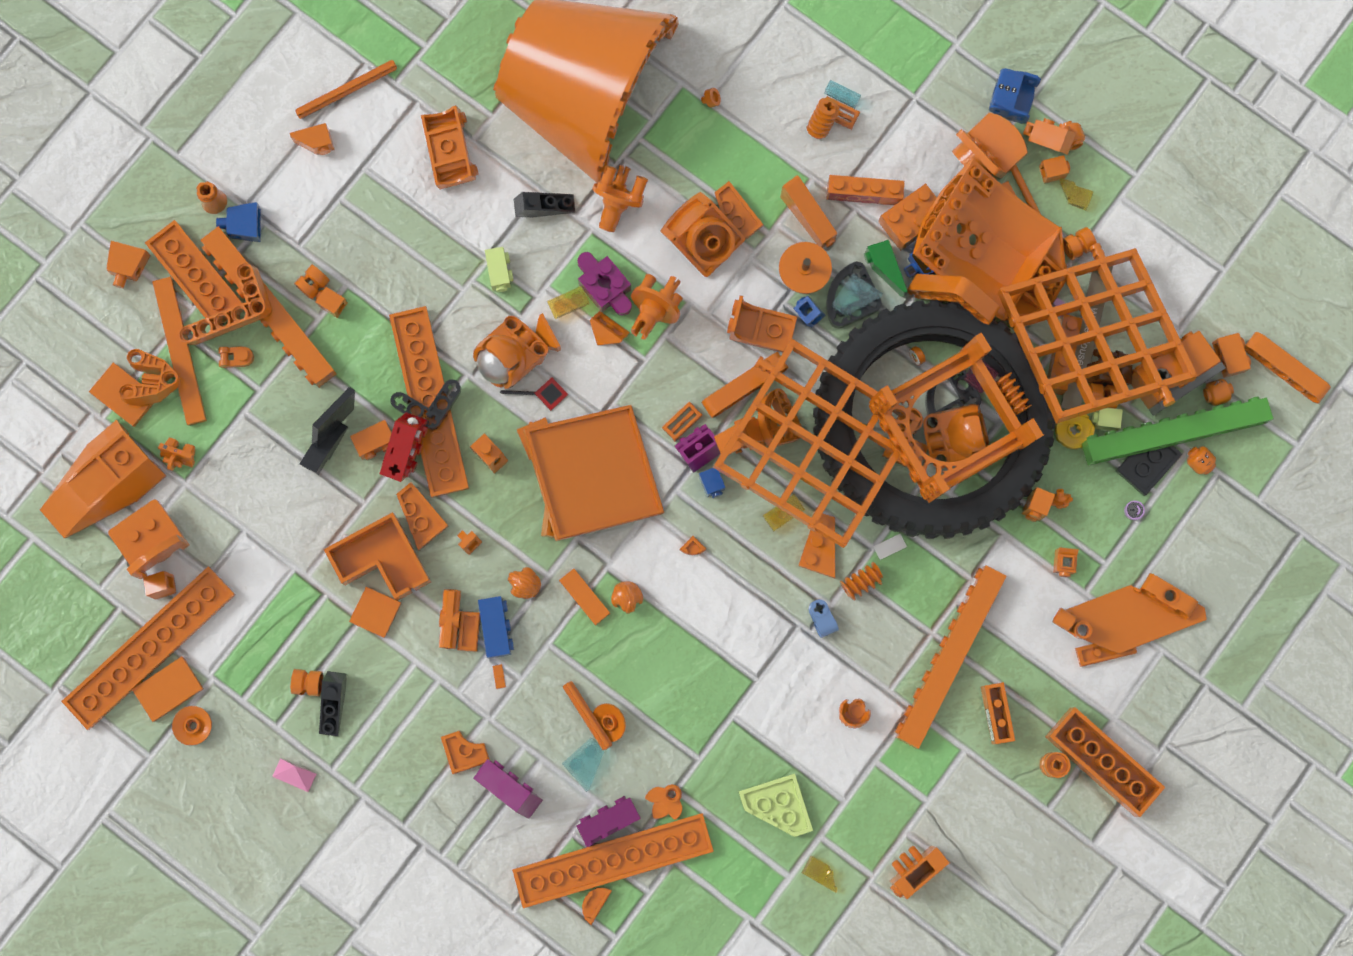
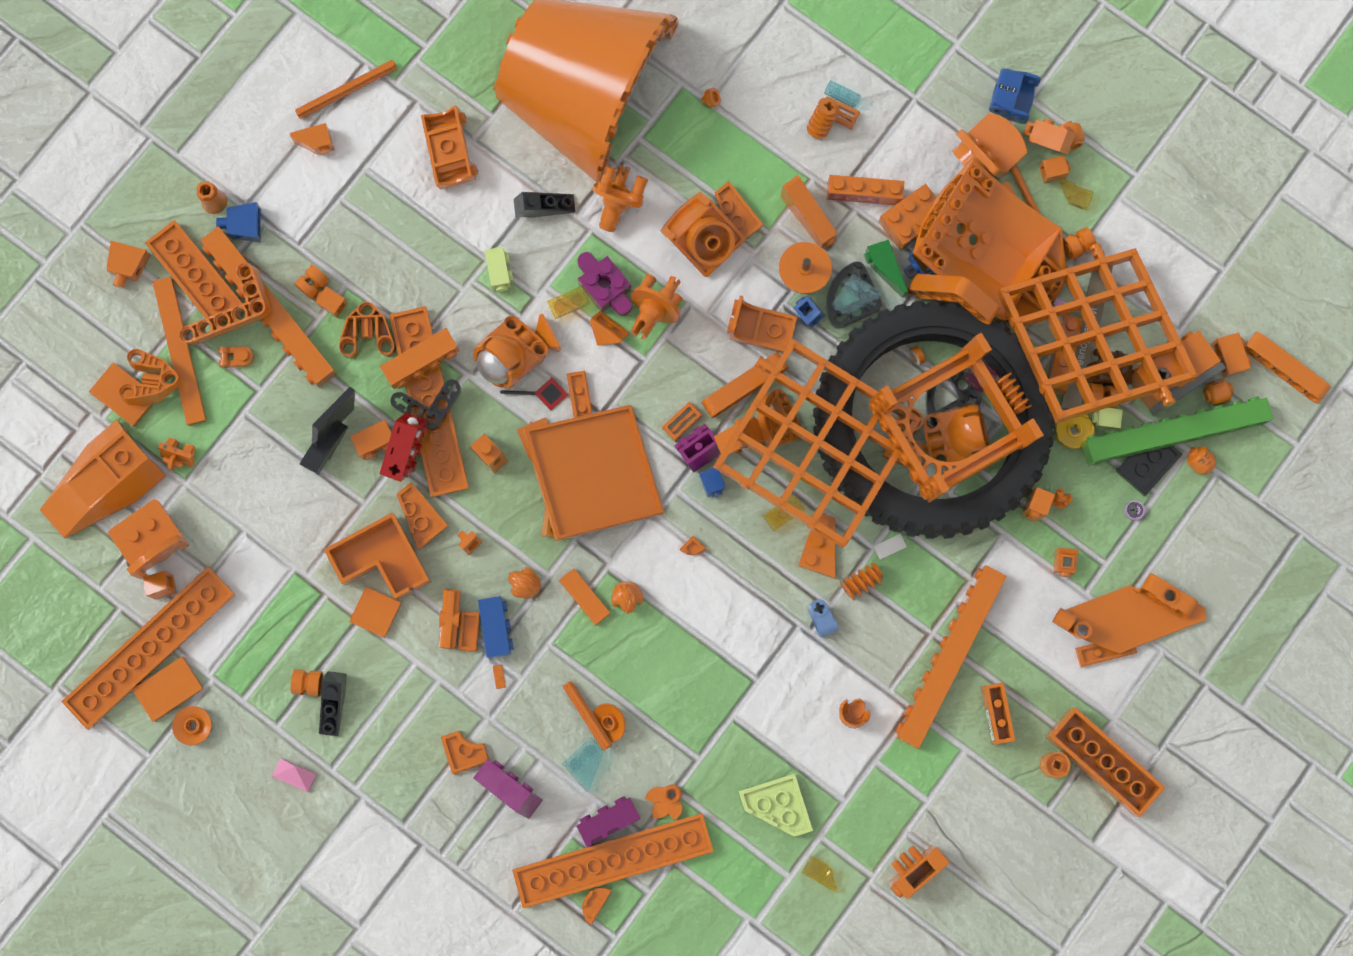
none -> orange connector [339,302,396,358]
none -> orange brick [380,328,460,389]
none -> orange tile [567,371,592,418]

